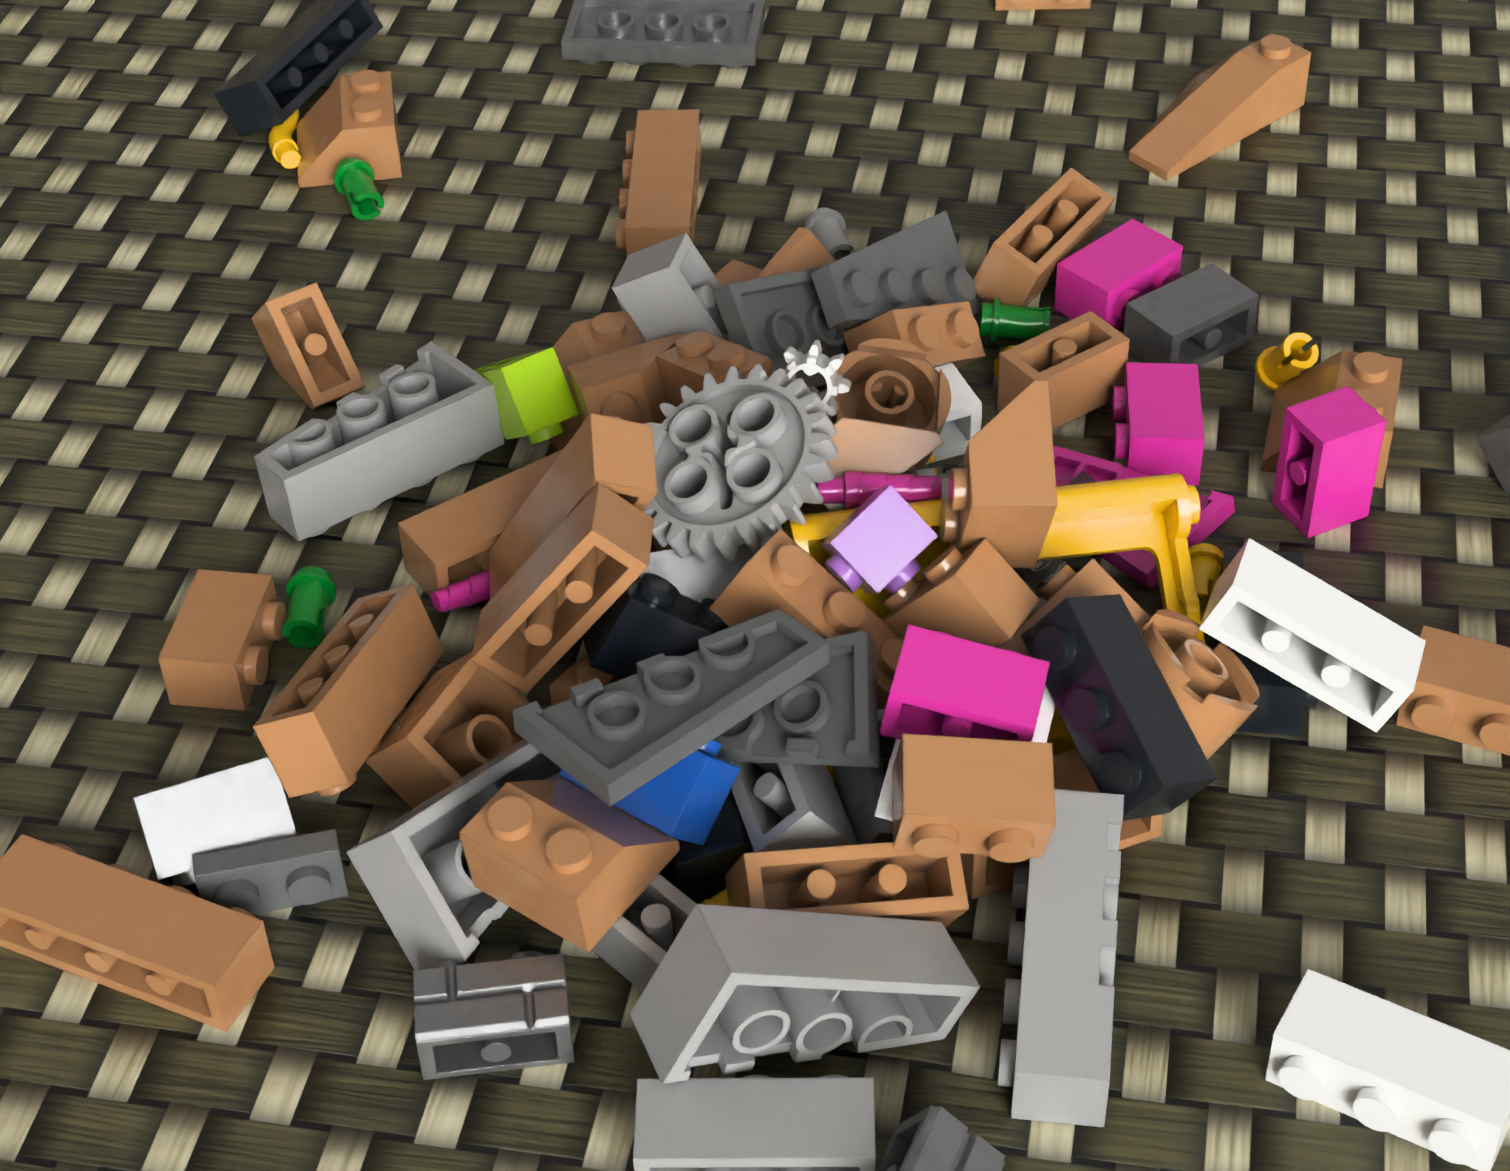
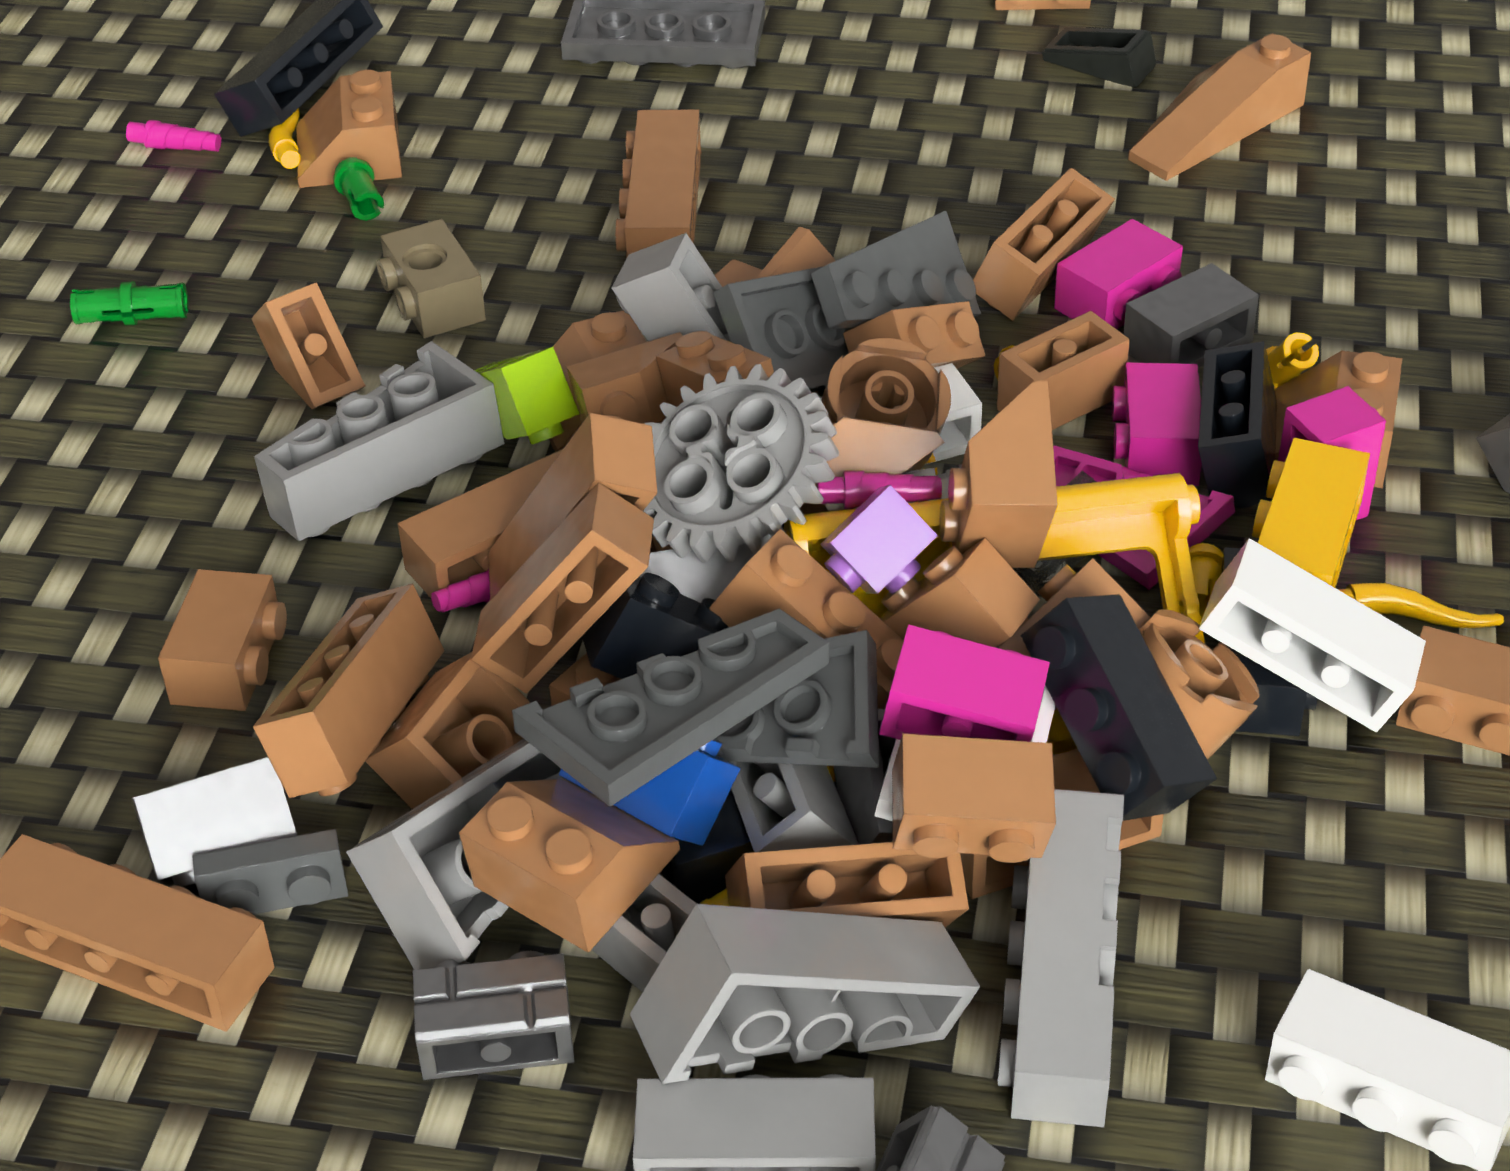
green pin [282,566,337,649] -> none
white gear [772,340,852,417] -> none
light grey pin [804,207,856,260] -> none
green pin [979,298,1051,343] -> none
none -> green pin [70,281,189,325]
none -> dark pink animal [126,120,221,152]
none -> dark tan brick [377,219,486,338]
none -> pearl dark grey slope [1042,27,1156,87]
none -> black brick [1198,341,1277,508]
none -> yellow brick [1246,438,1370,588]
none -> yellow animal [1338,583,1504,628]

